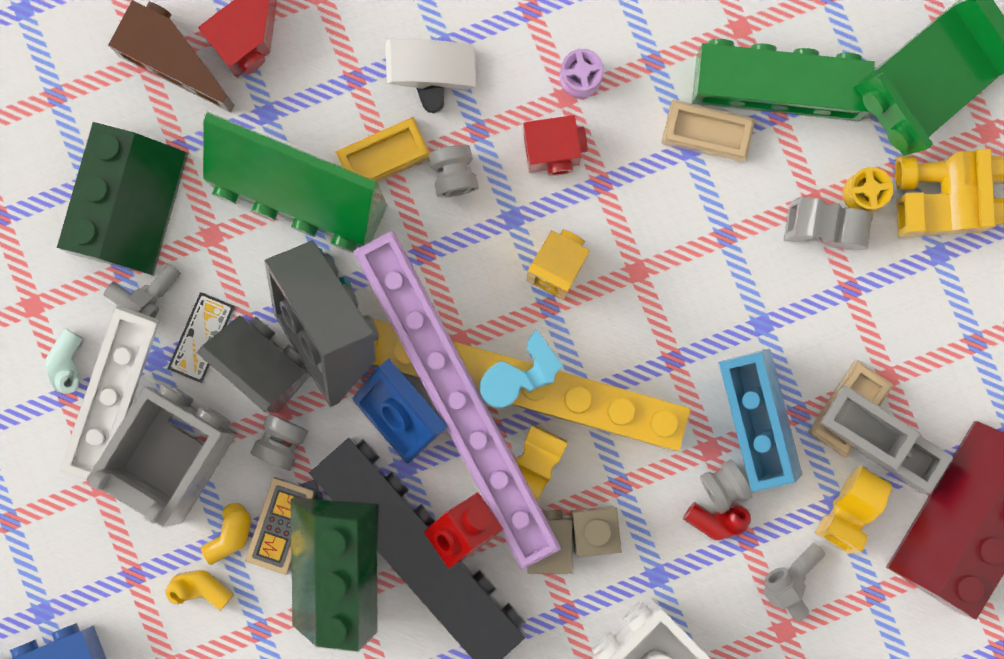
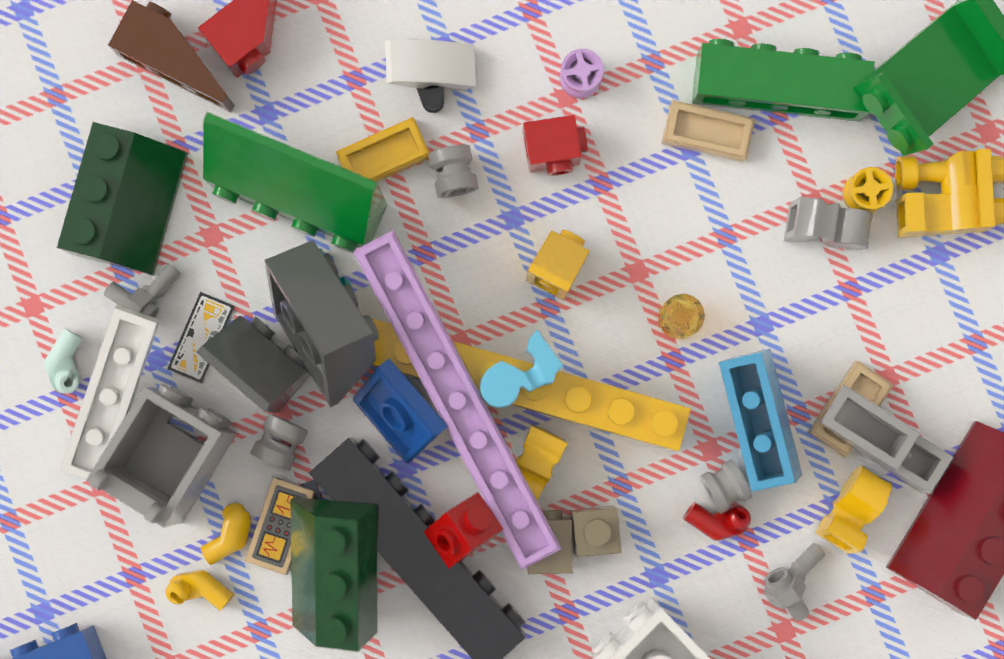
none -> clear yellow wheel [658,294,705,340]

